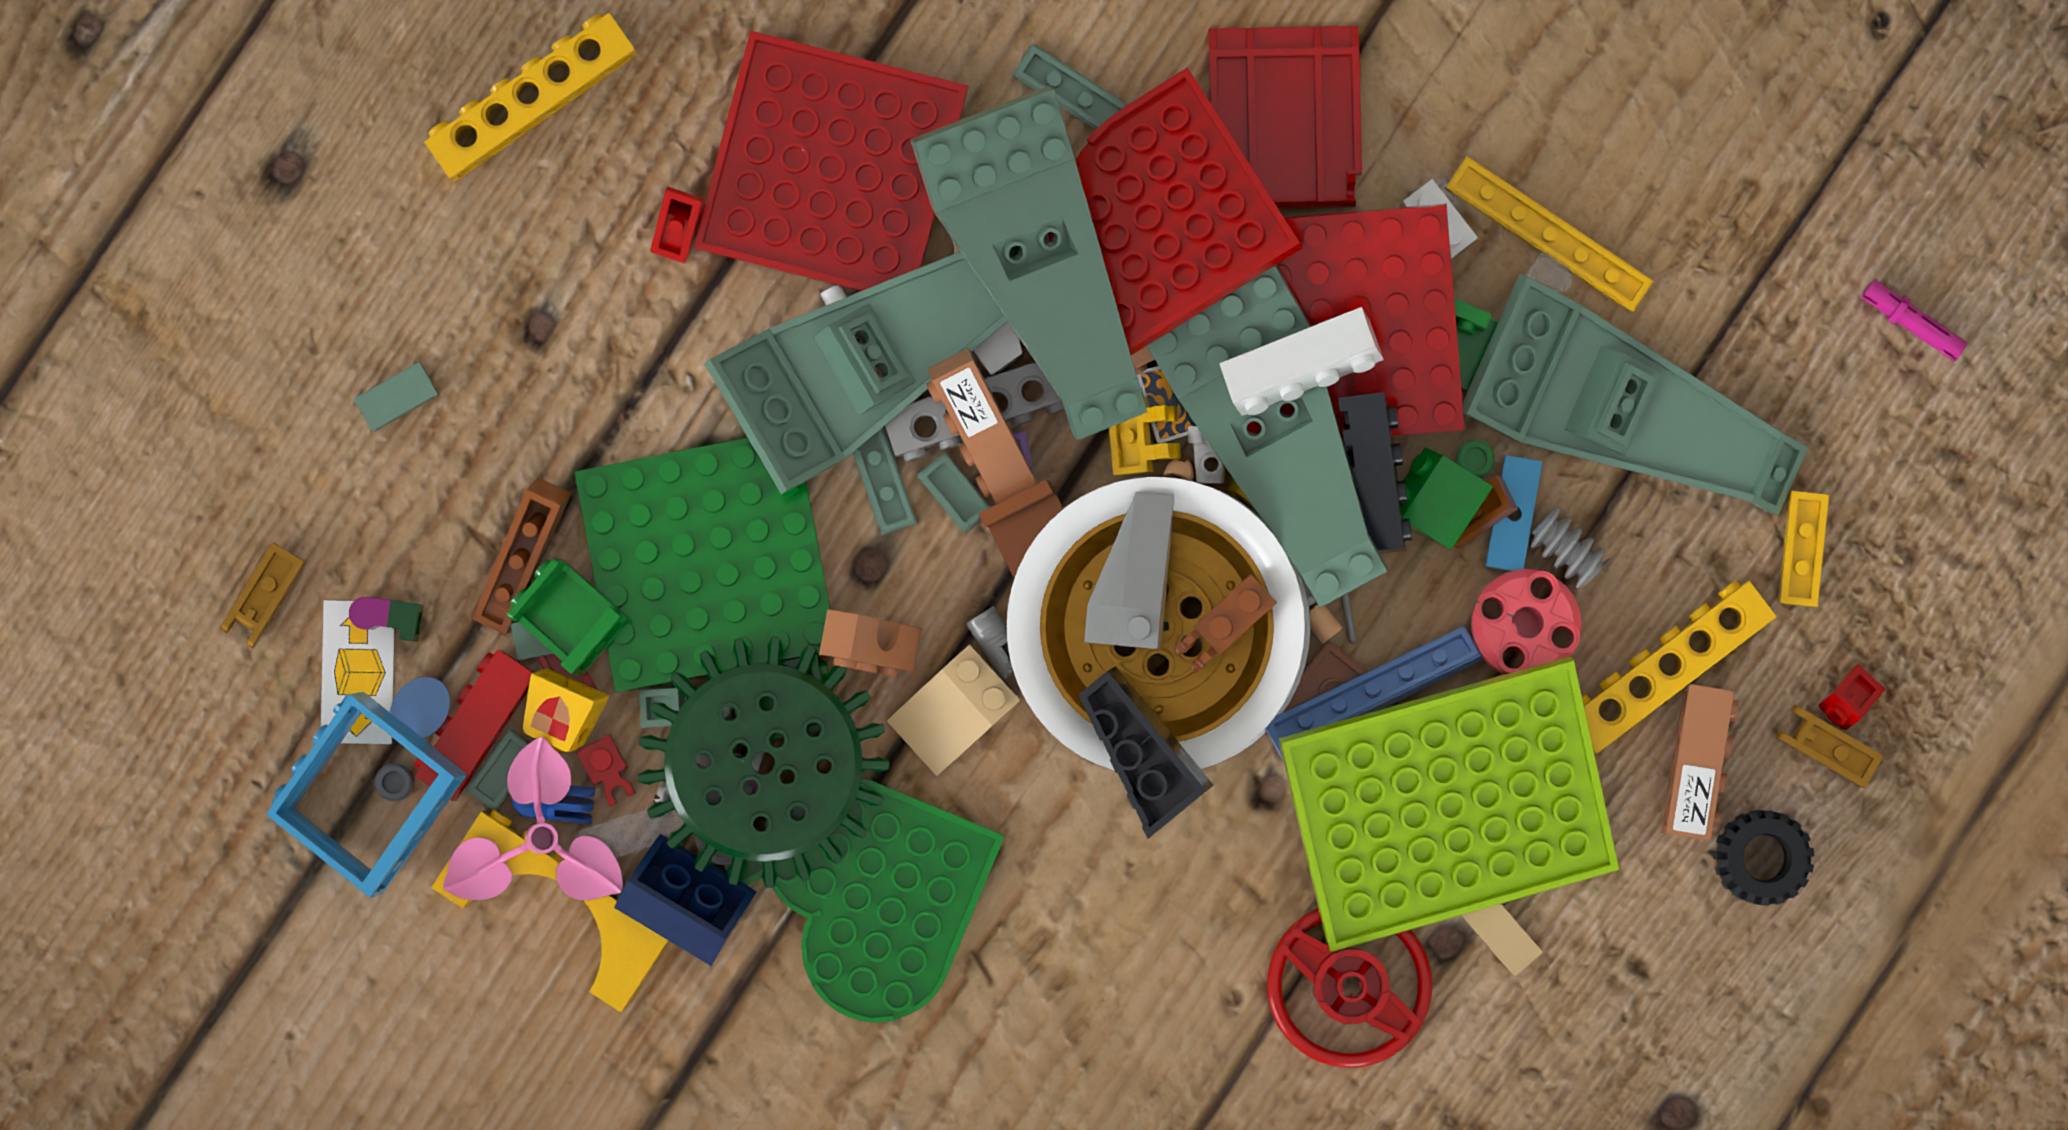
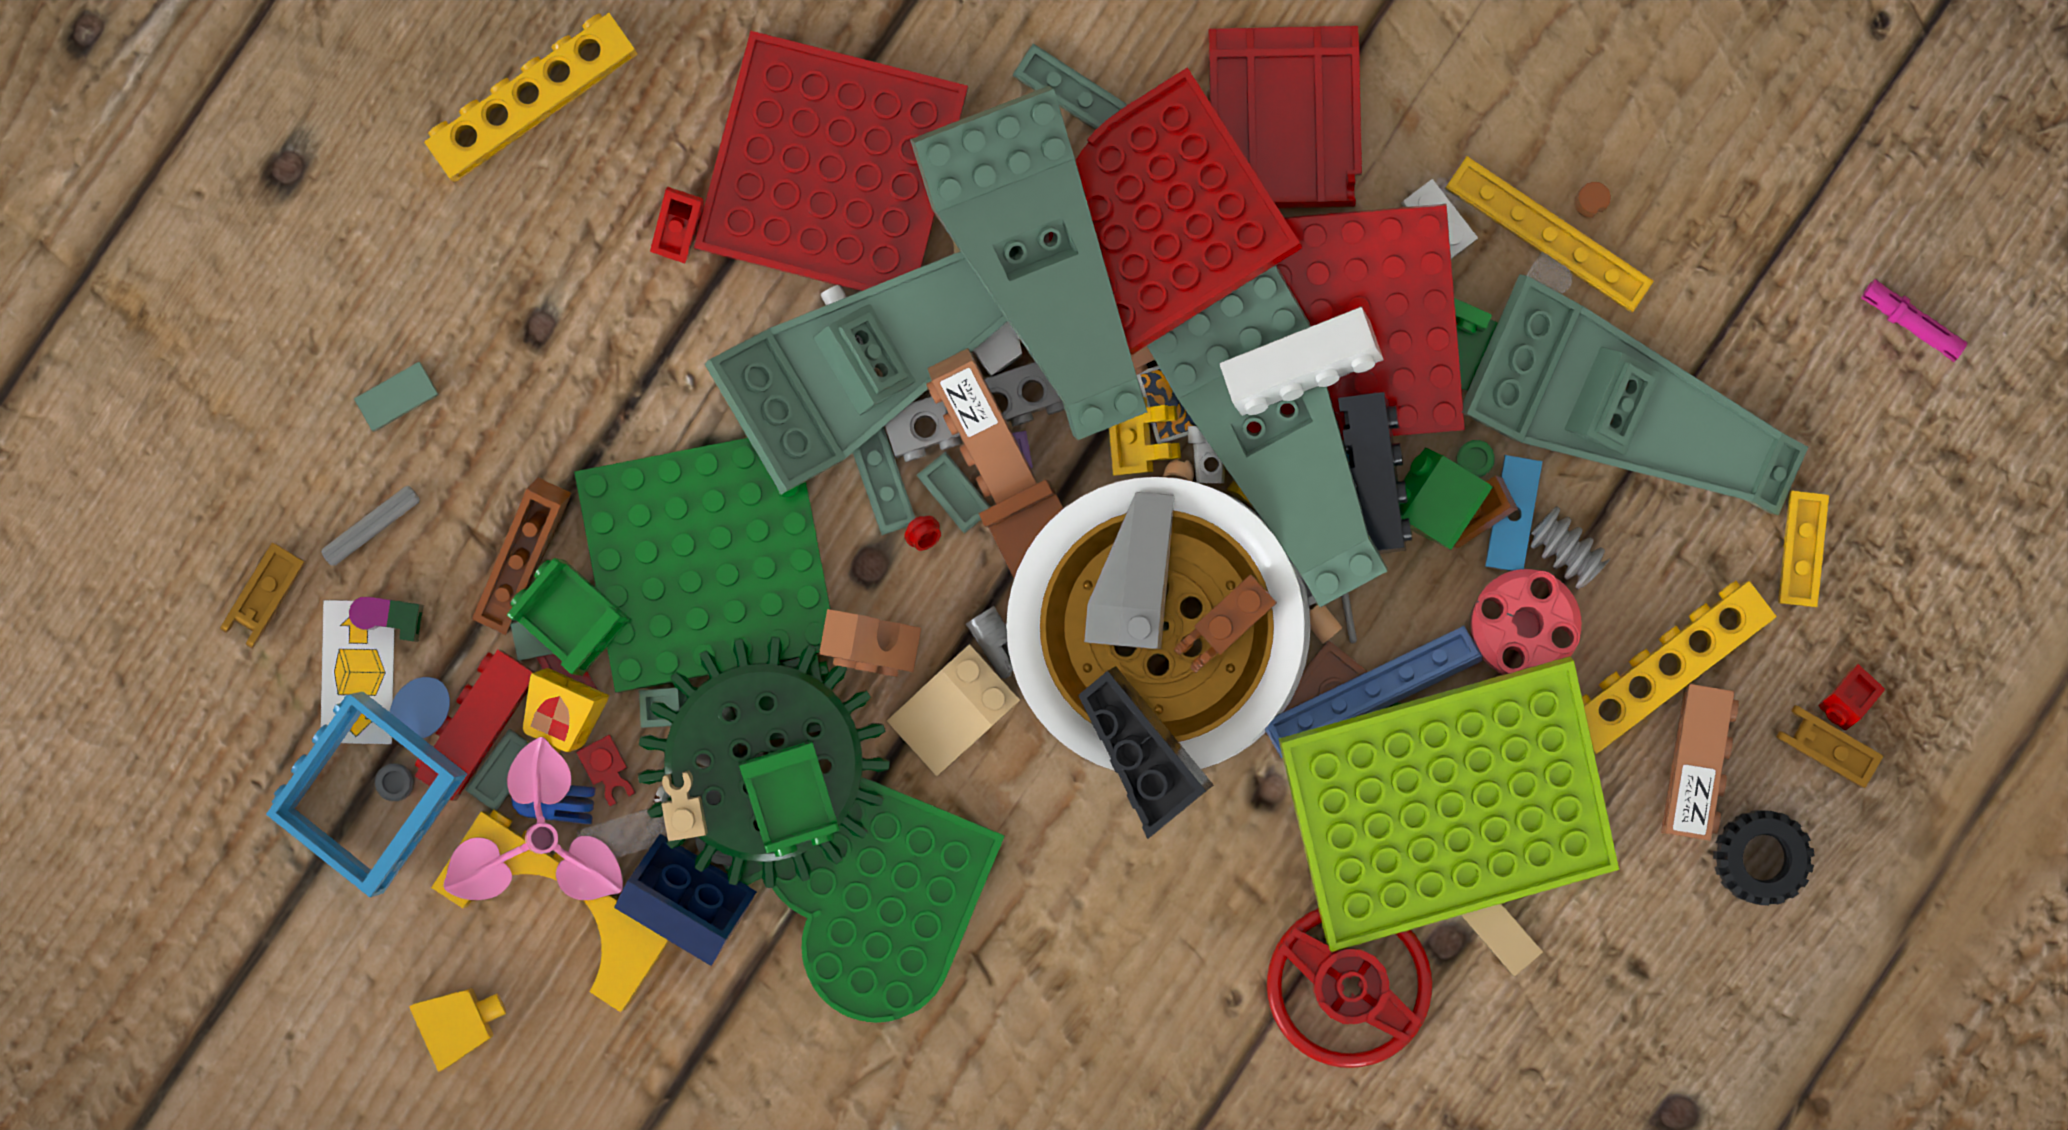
none -> light grey axle [321,486,420,566]
none -> yellow torso [409,988,507,1072]
none -> tan plate [661,771,708,841]
none -> green panel [739,740,840,857]
none -> red plate [904,516,941,551]
none -> dark orange piece [1574,182,1611,218]

